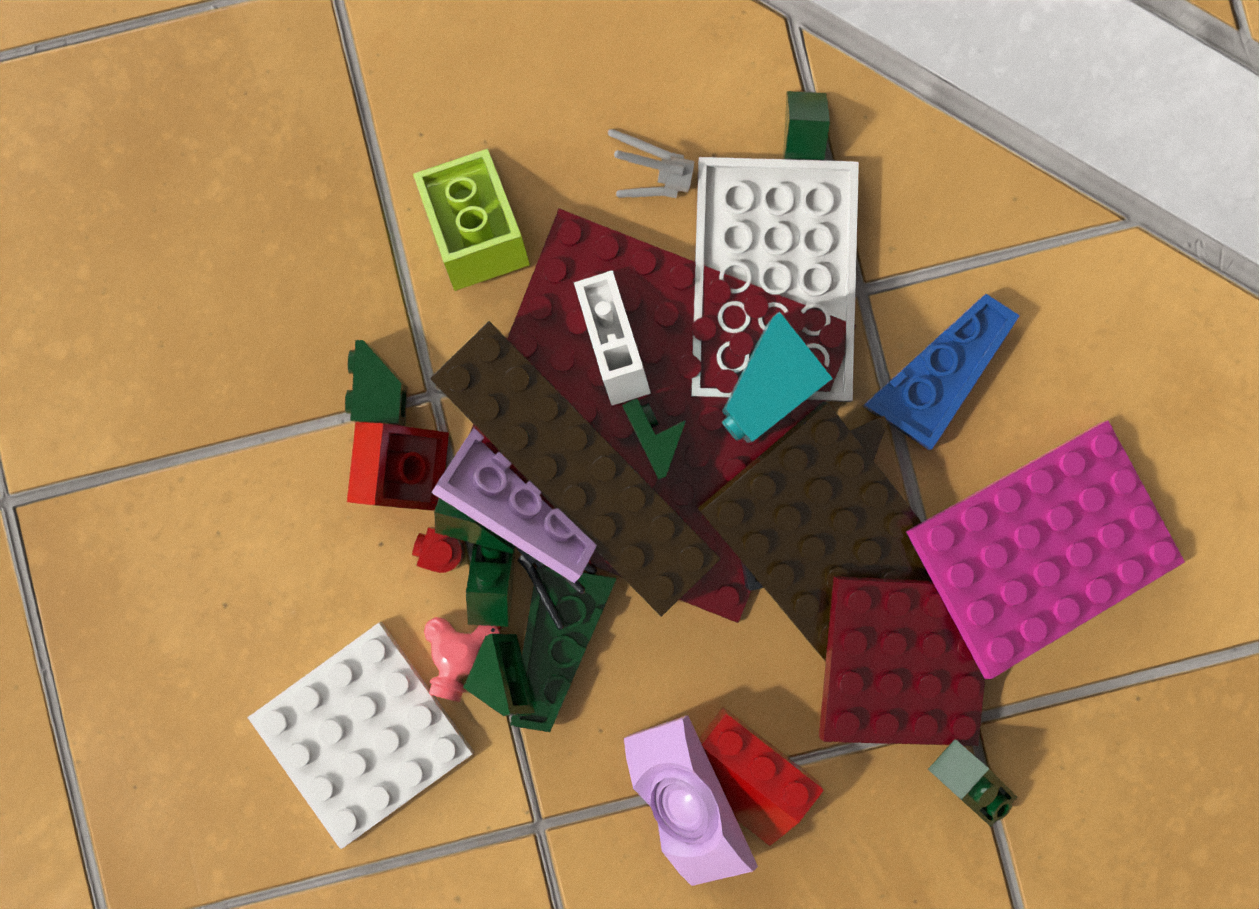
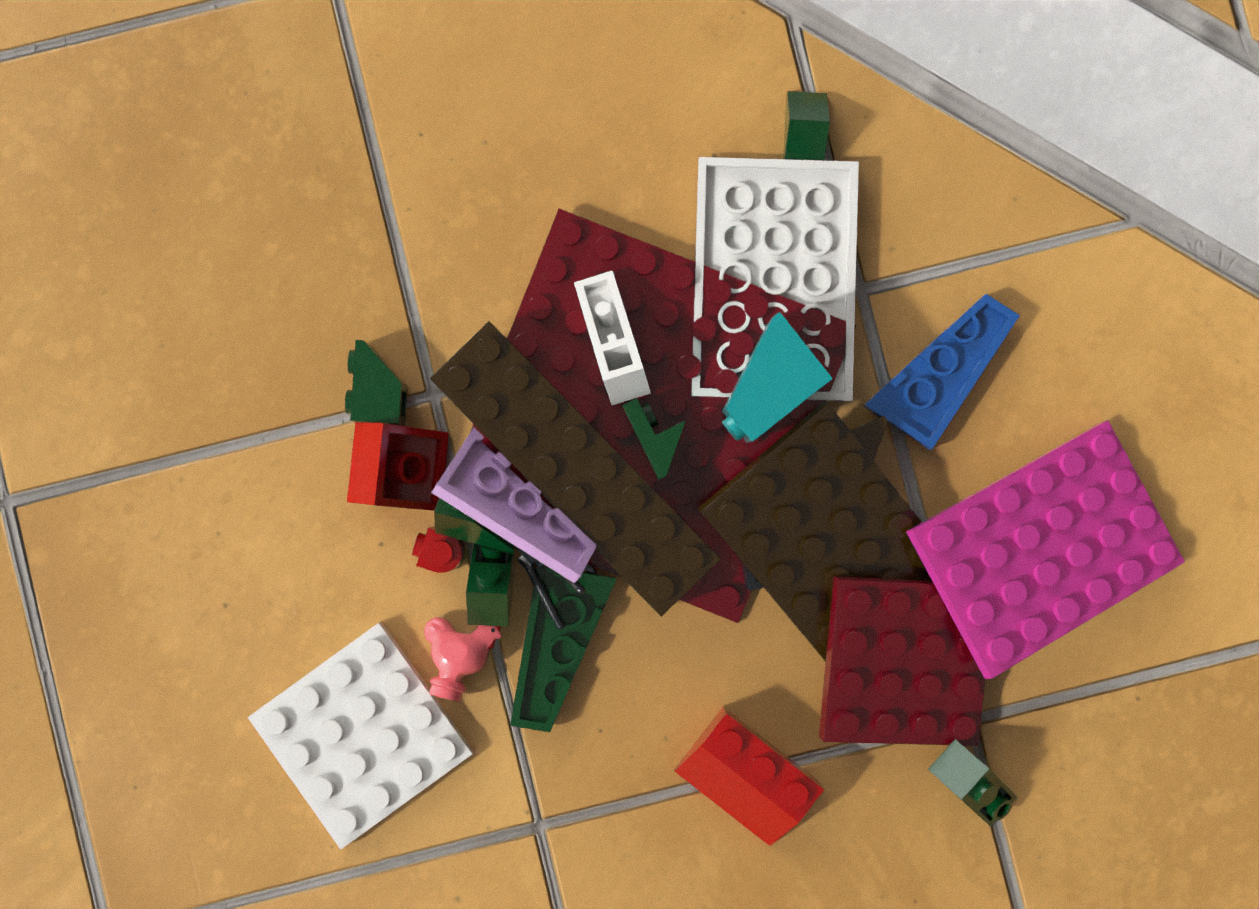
lime slope [413,149,530,291] -> none
dark green slope [463,634,535,716] -> none
light grey plant [608,129,694,198] -> none
lavender slope [624,715,758,886] -> none

